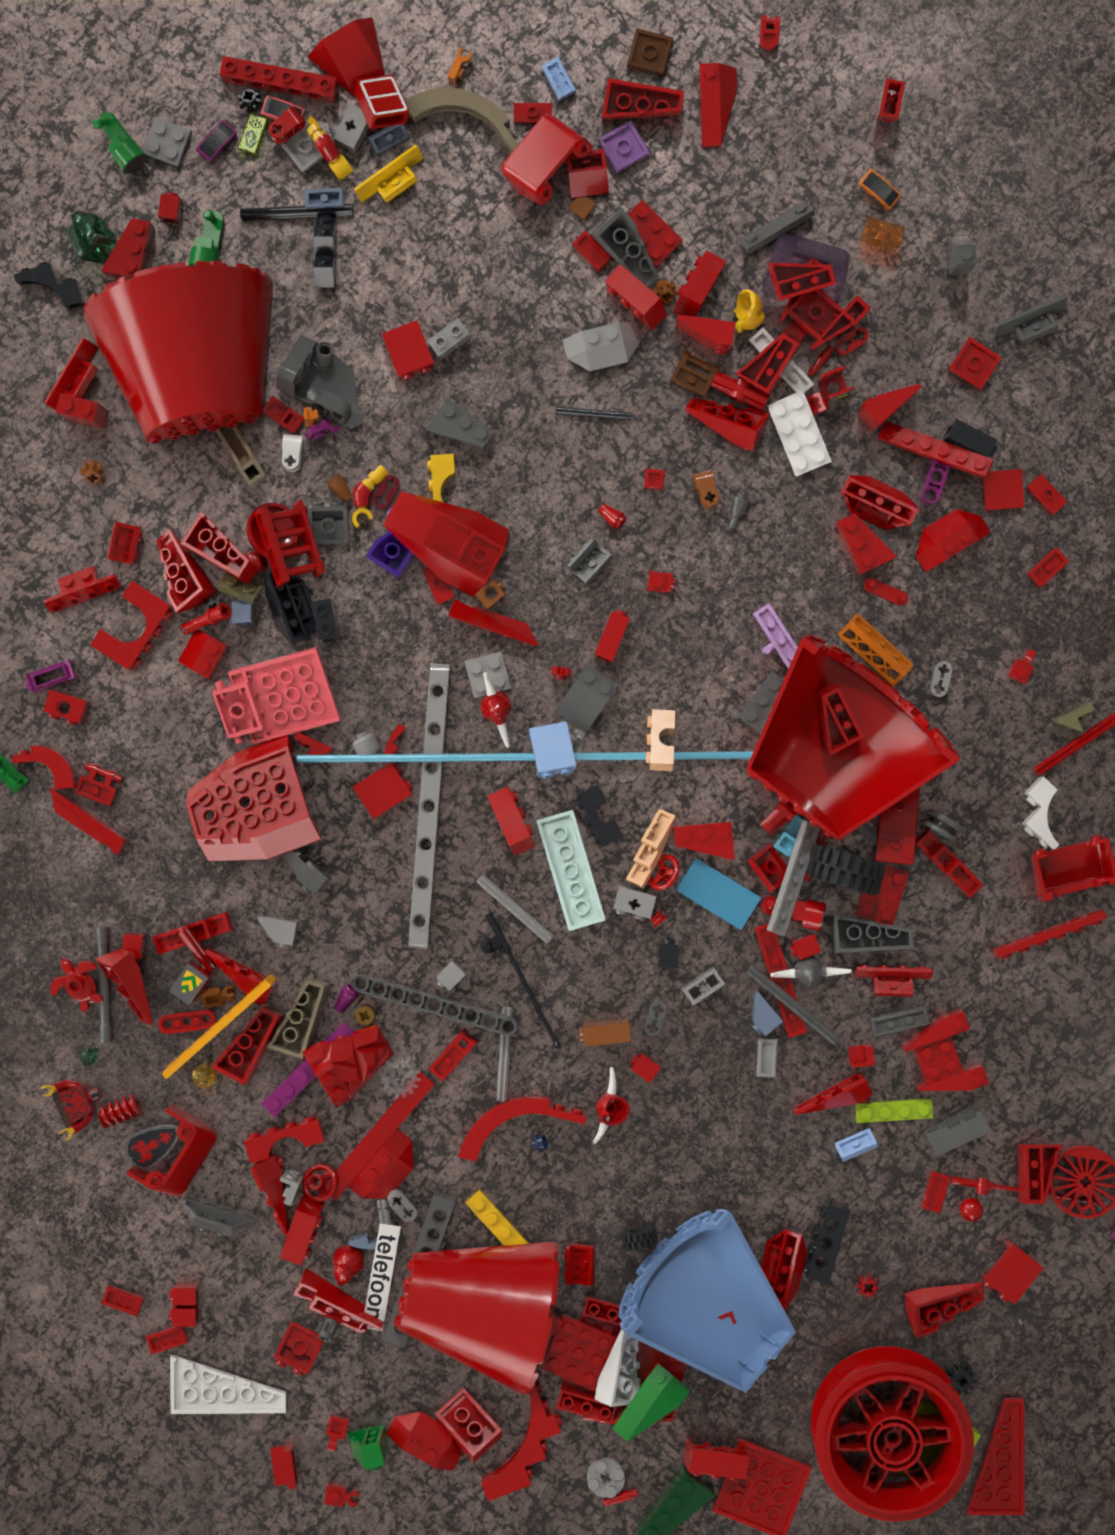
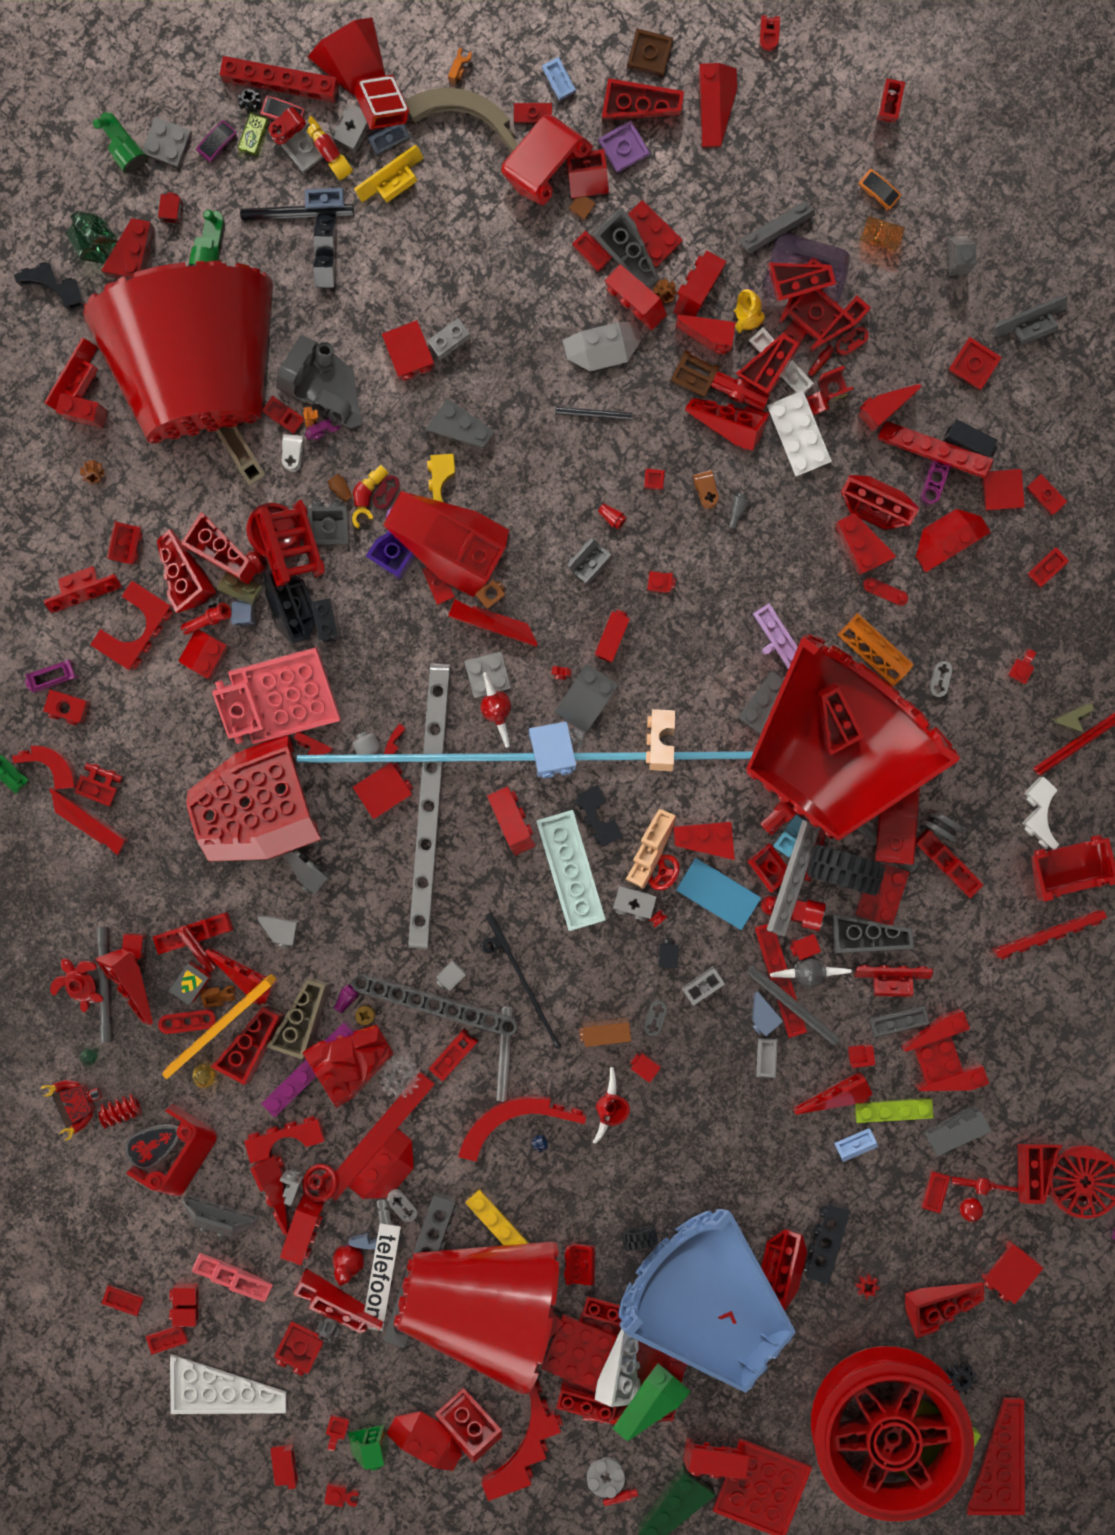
light grey axle [477,875,553,943] -> none
none -> coral slope [192,1253,272,1302]

